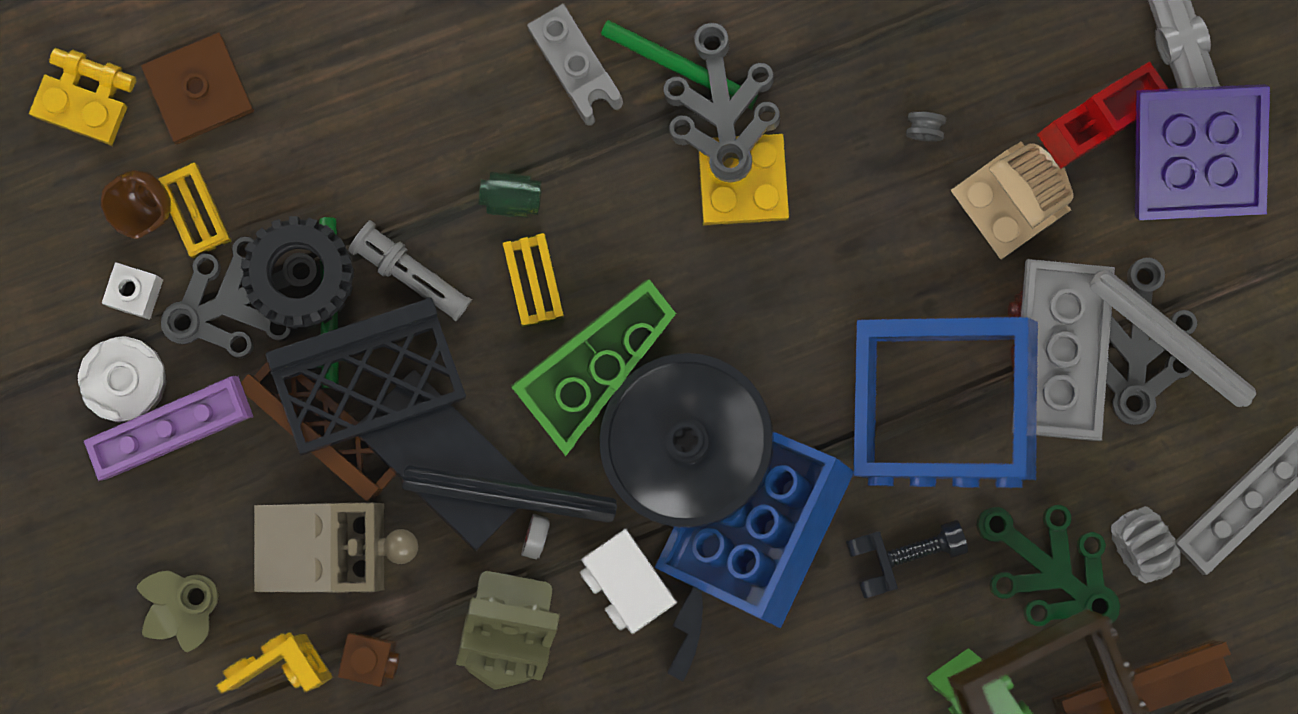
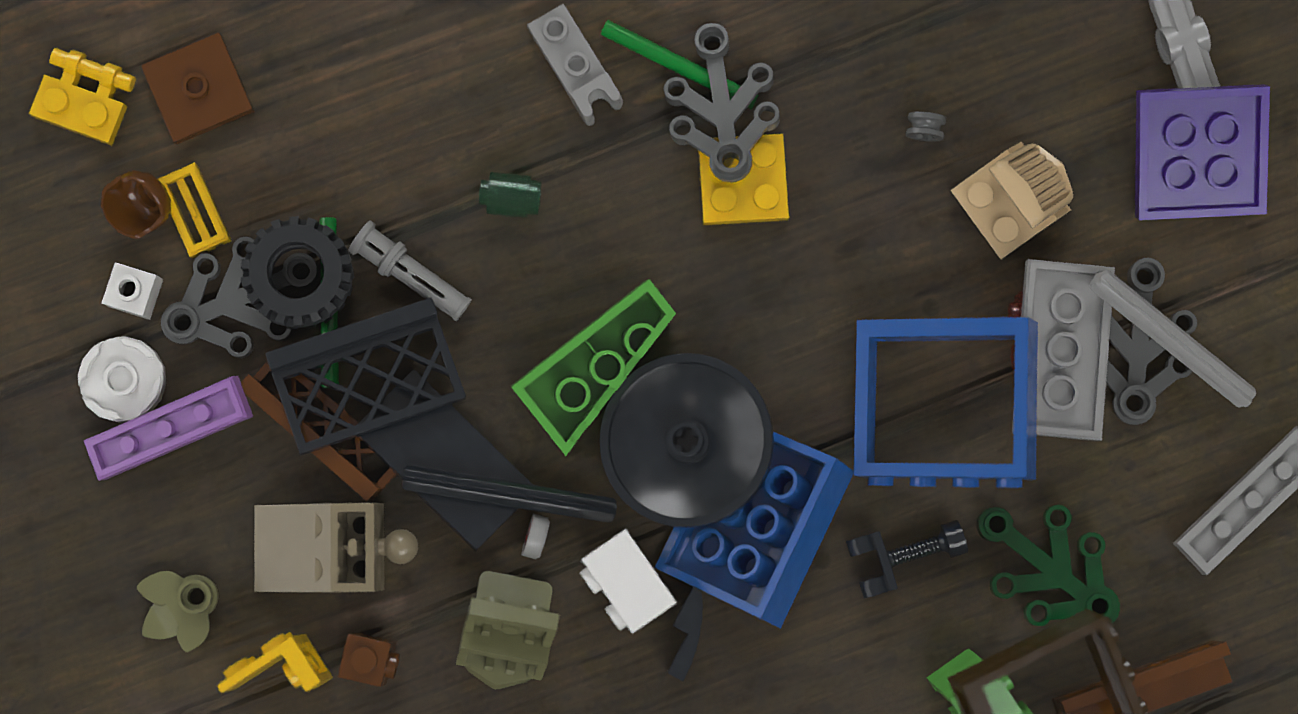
yellow tile [503,233,564,327] -> none
red slope [1037,61,1168,169] -> none
light grey gear [1111,506,1180,584] -> none

